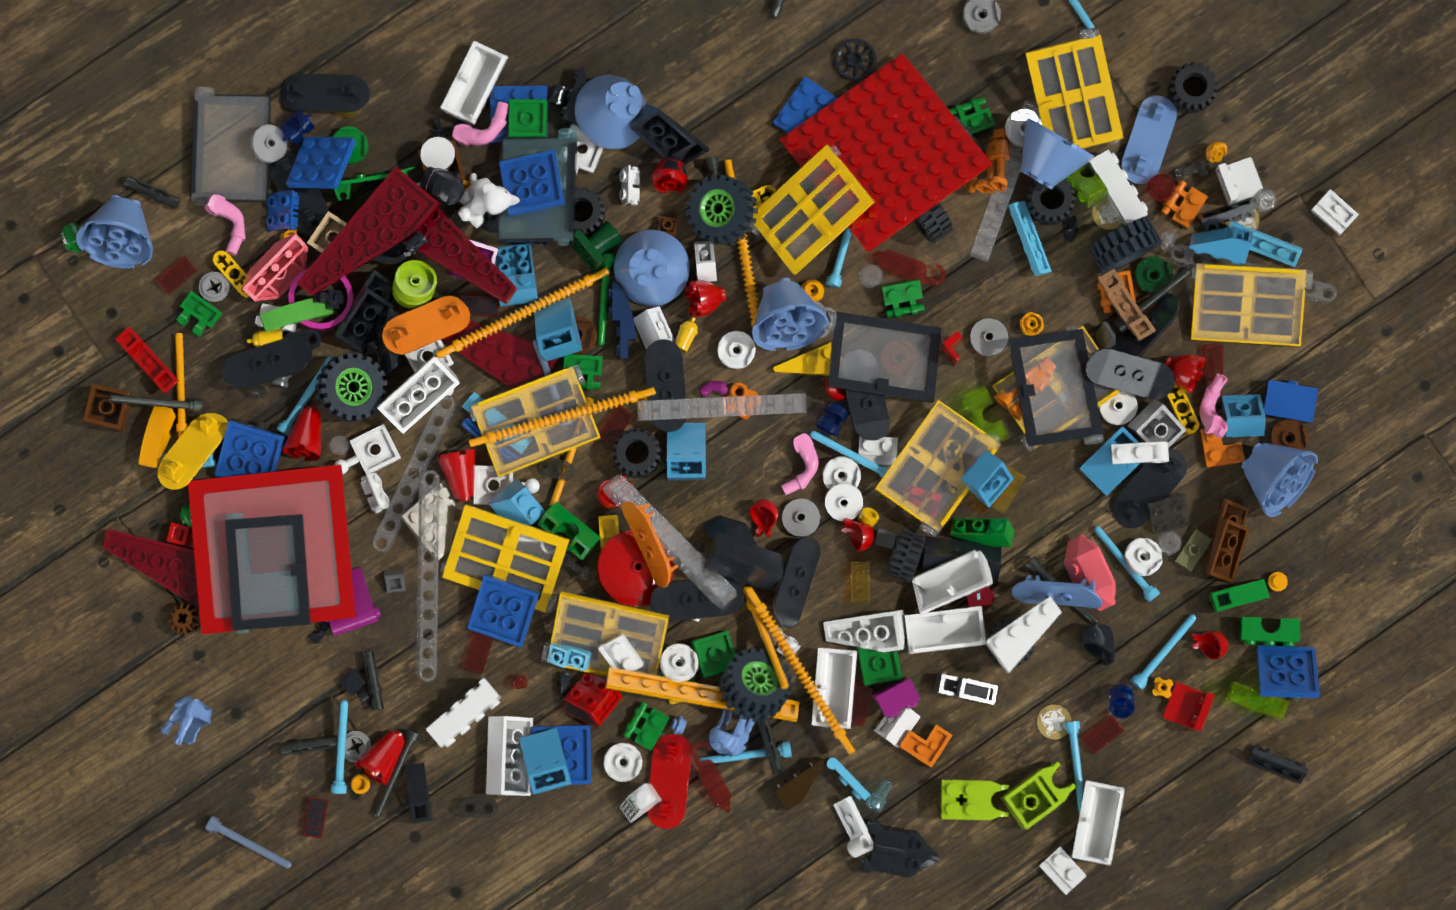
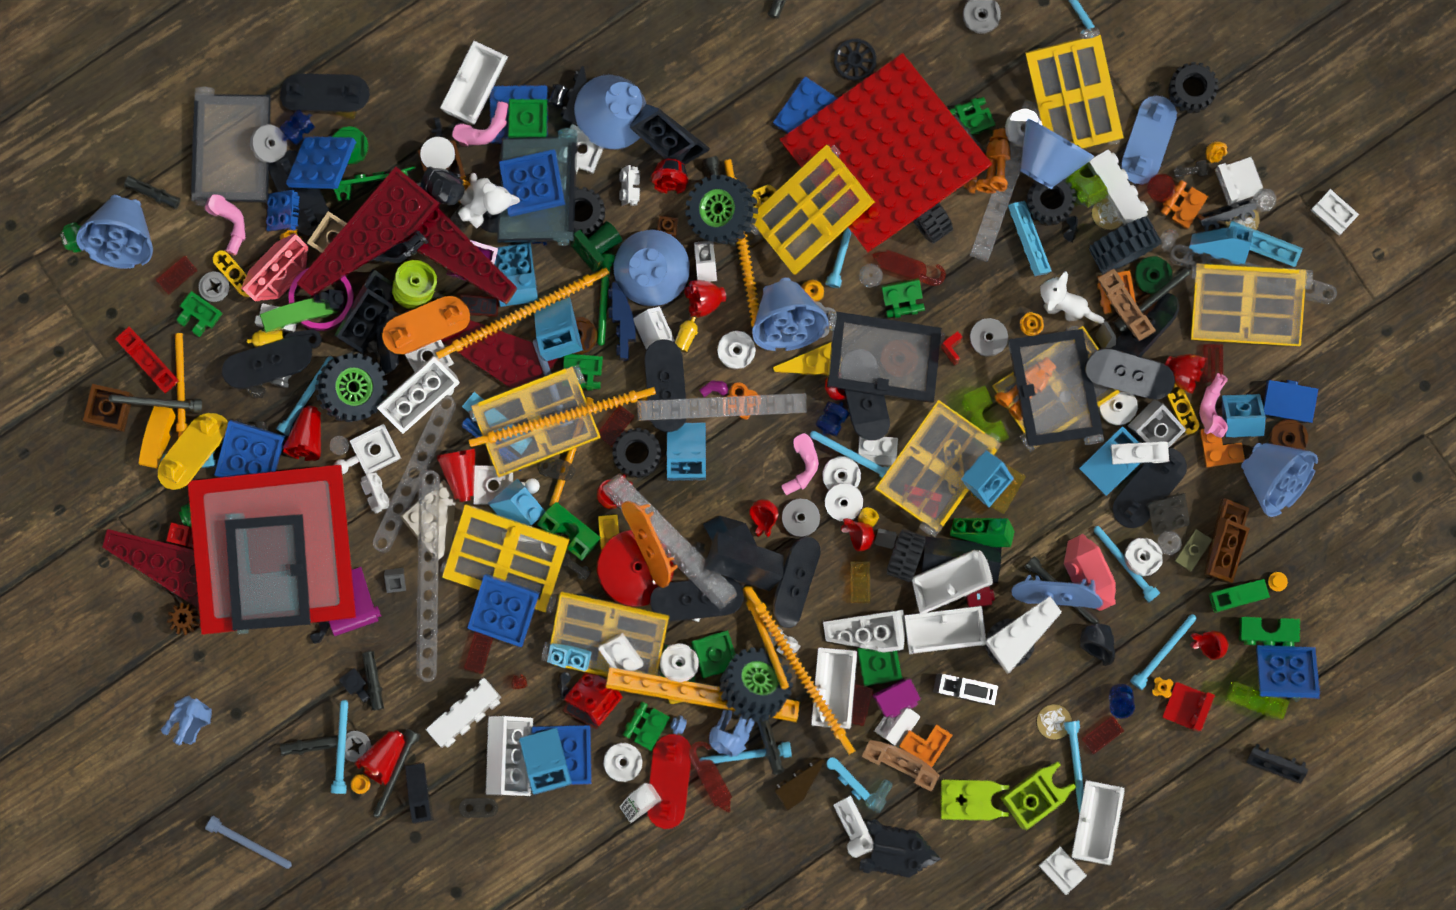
tile [303,797,329,839] -> none
none -> medium nougat slope [862,740,939,792]
none -> white animal [1040,272,1104,324]

